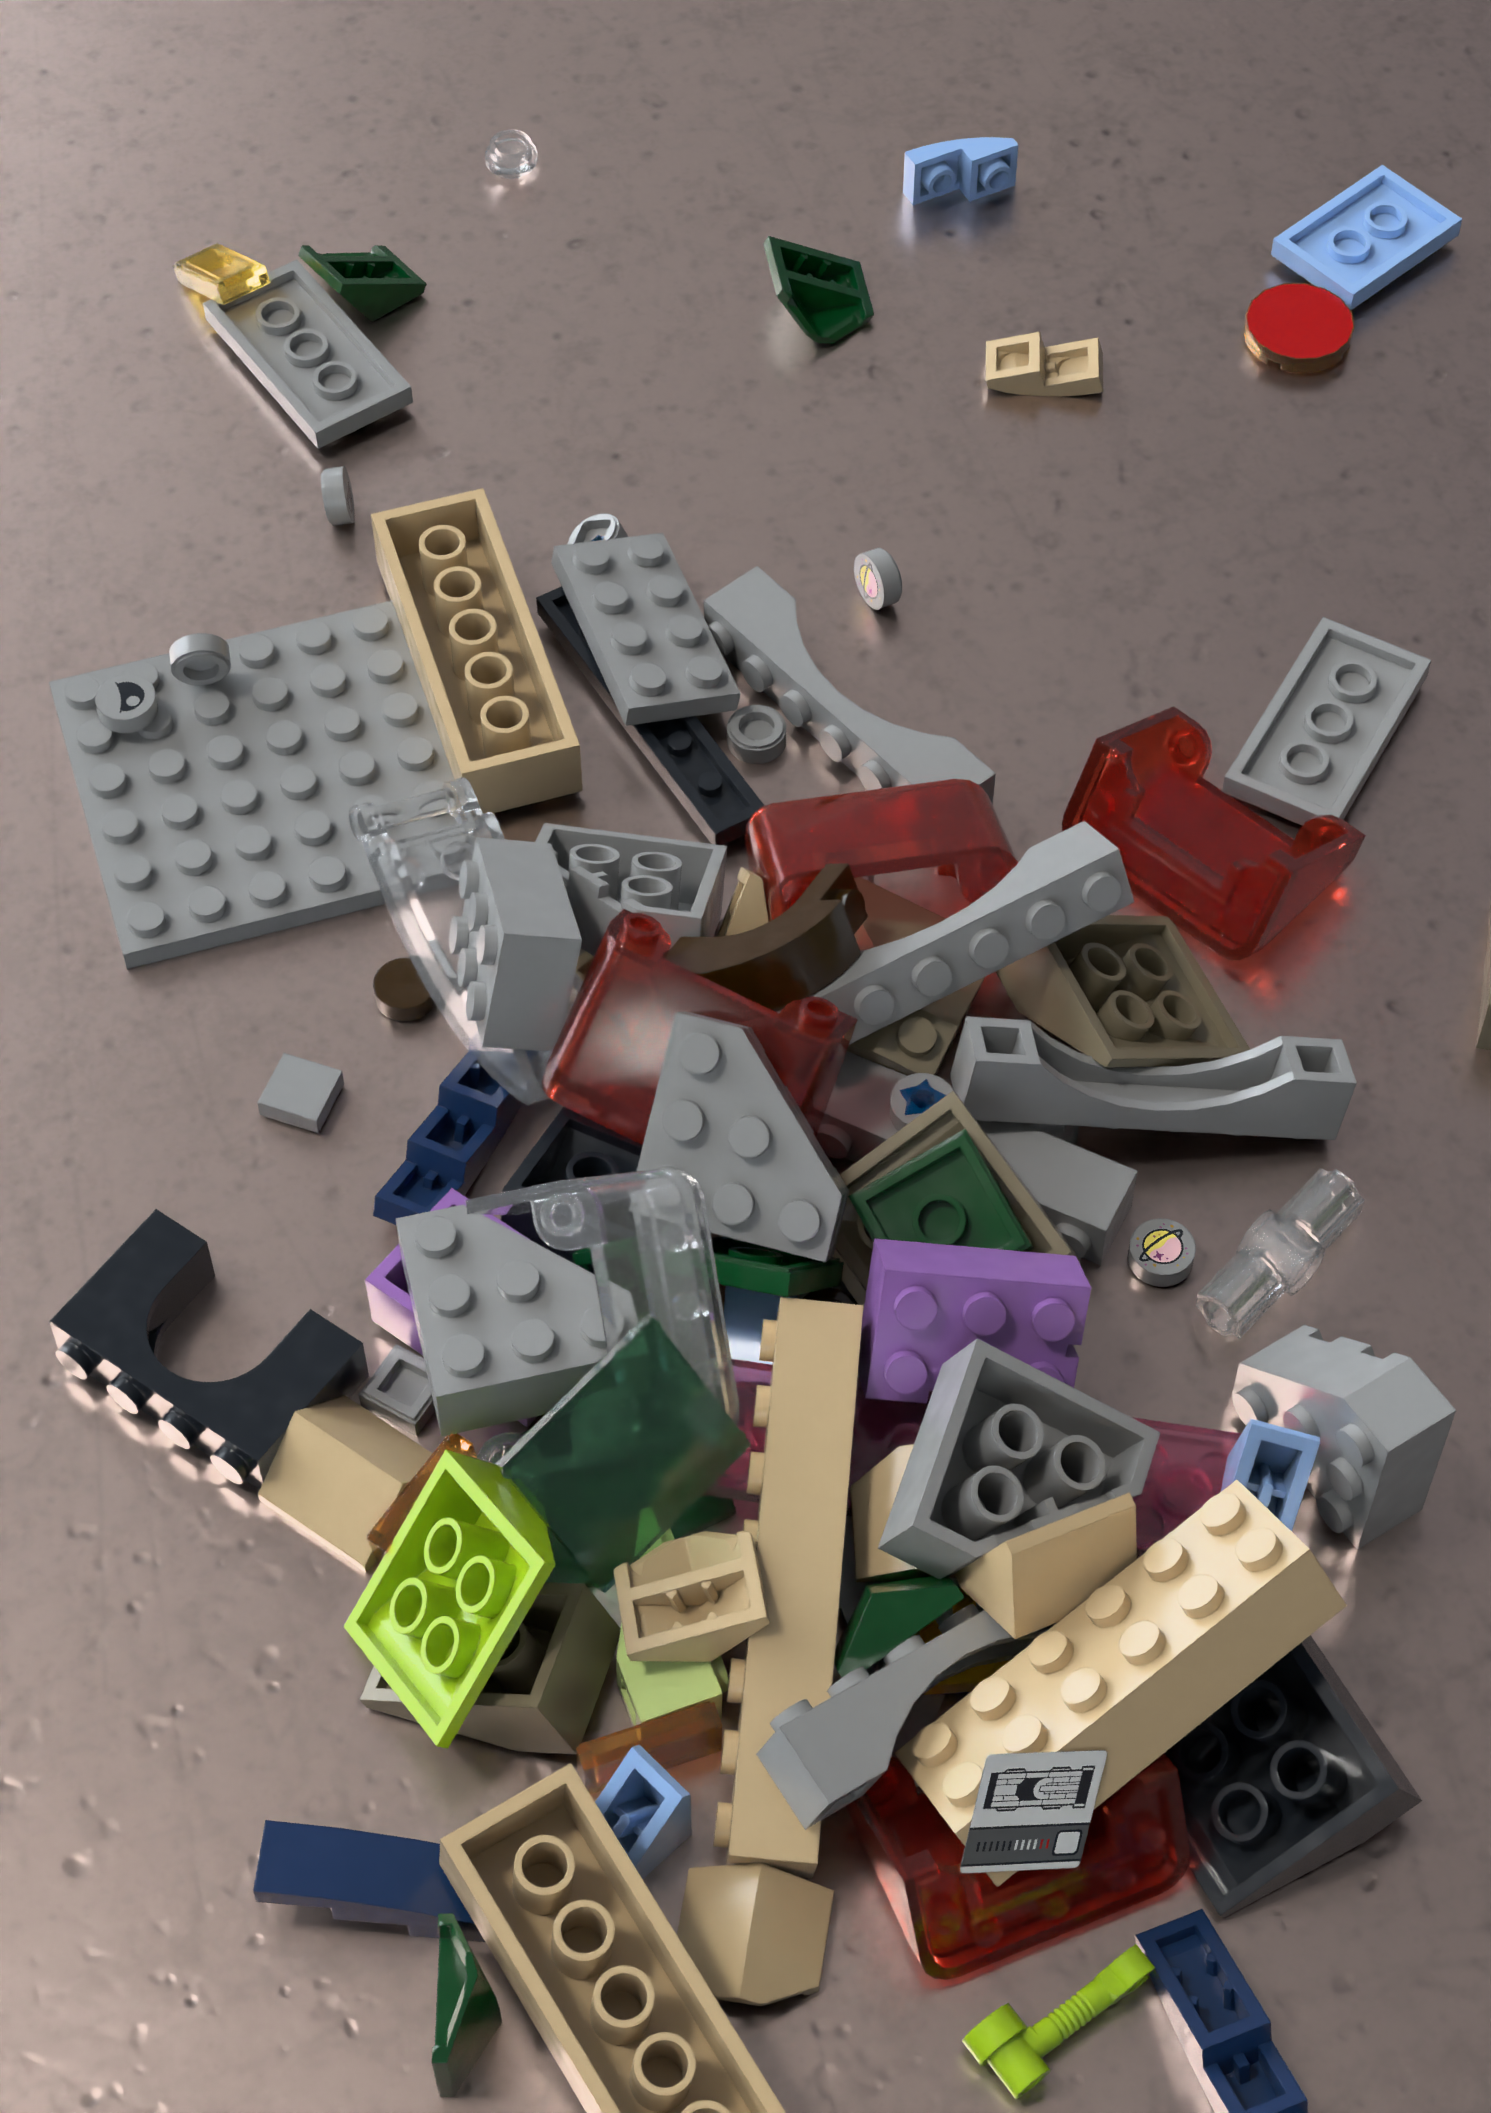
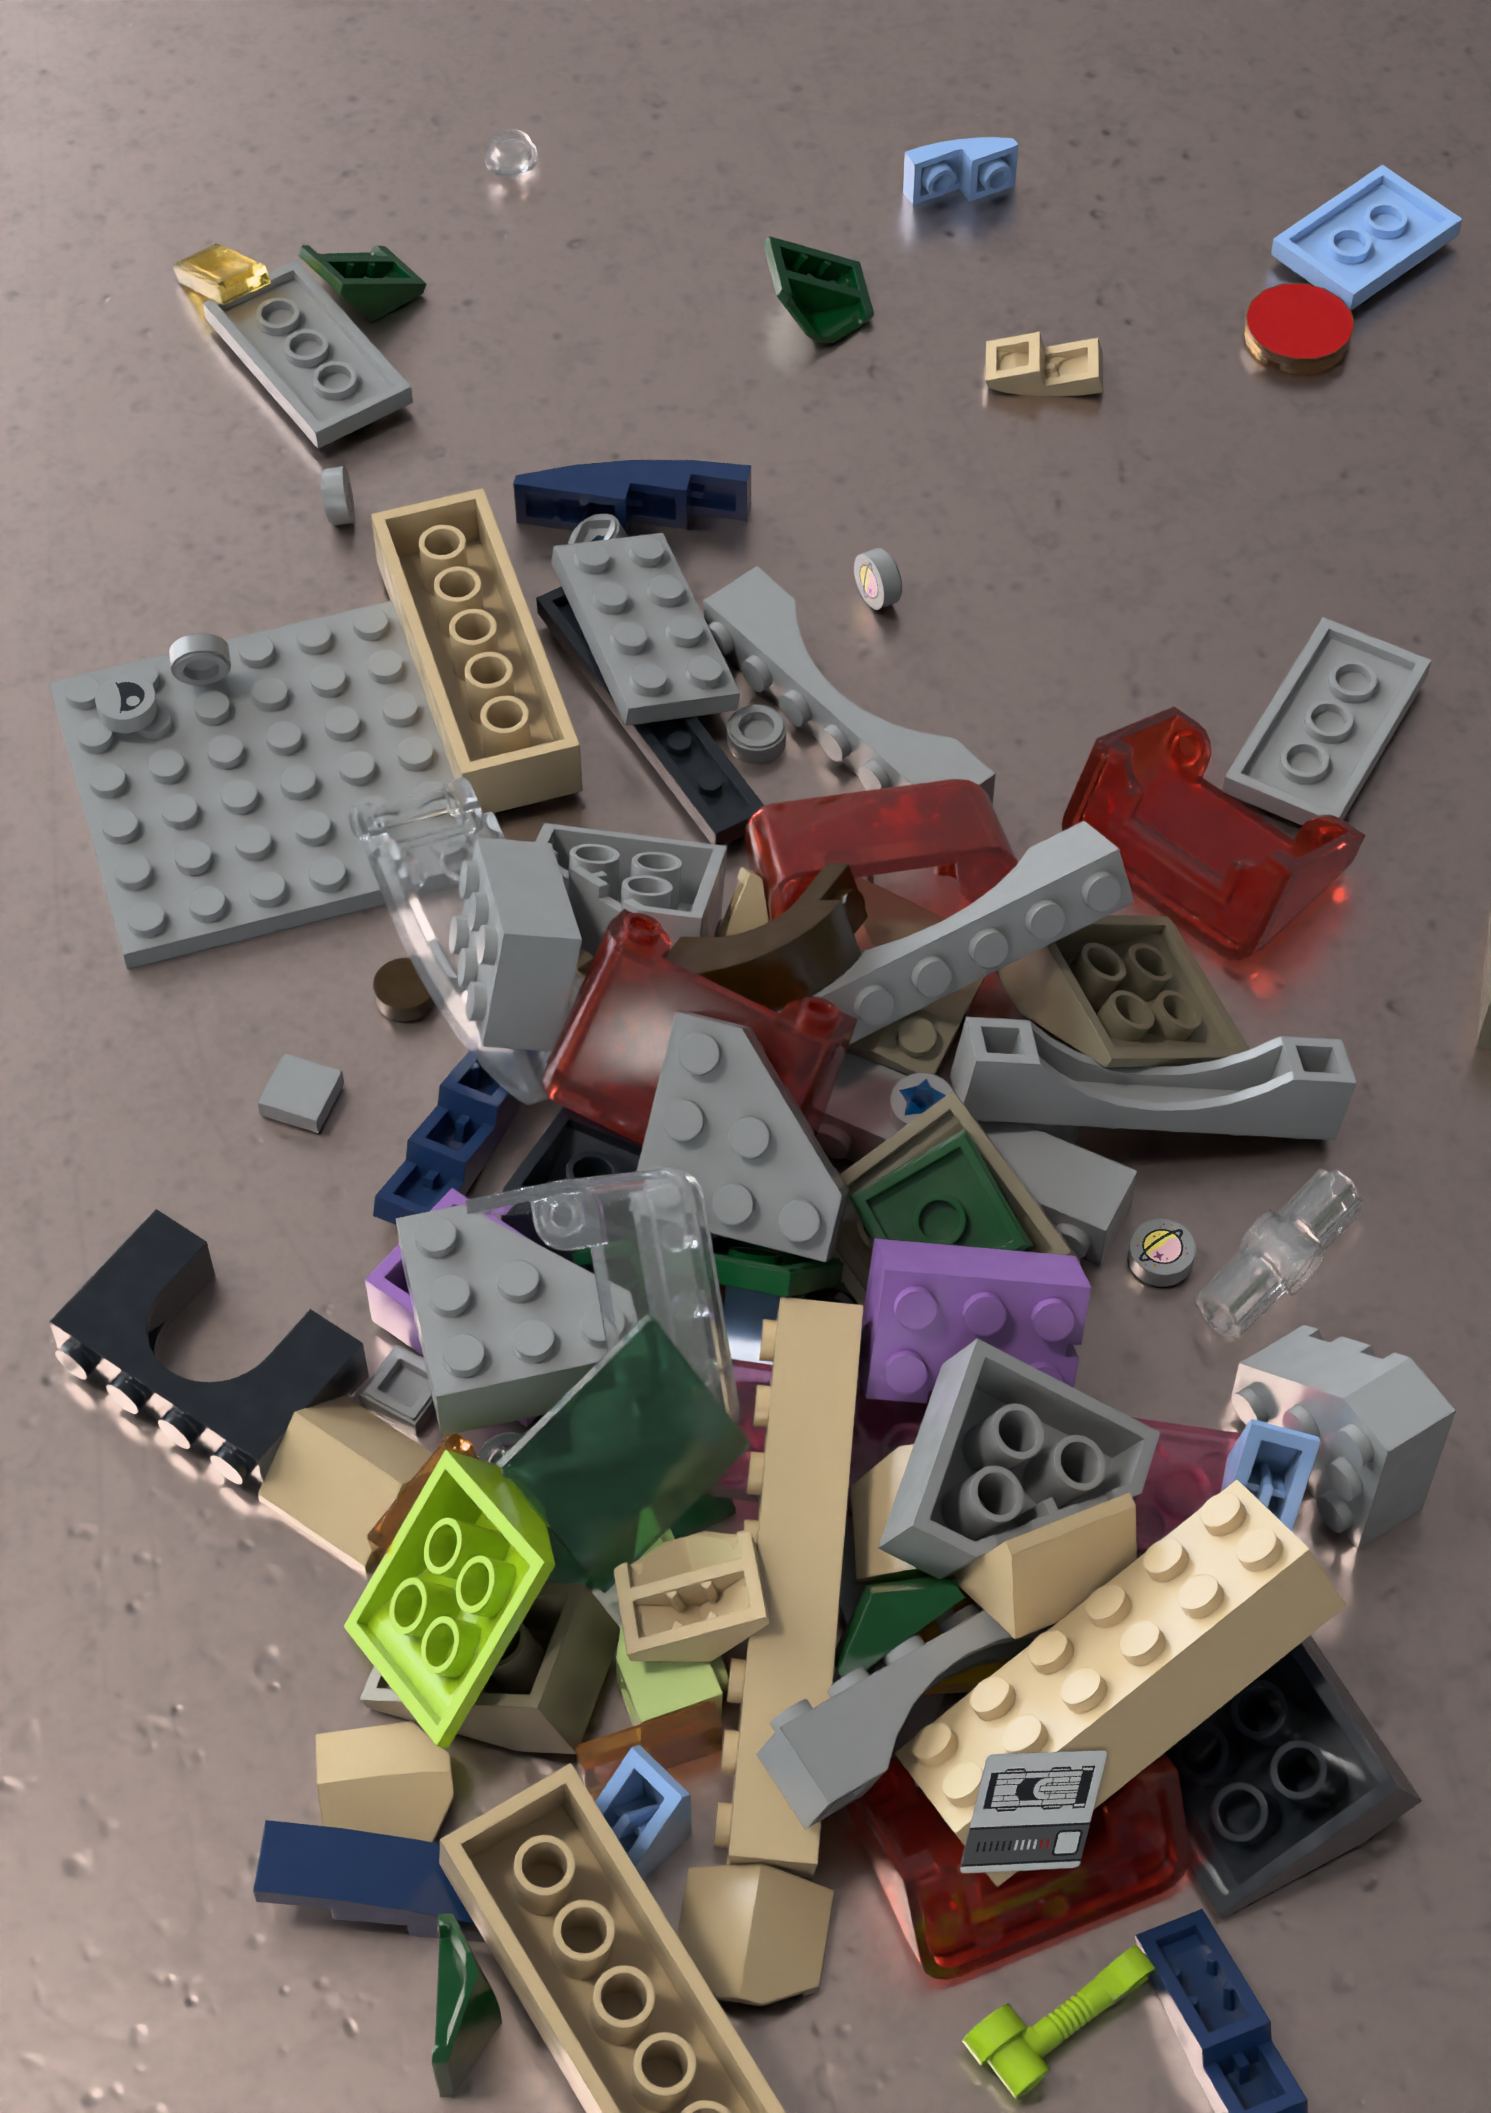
none -> tan slope [316,1721,454,1843]
none -> dark blue slope [513,460,751,535]

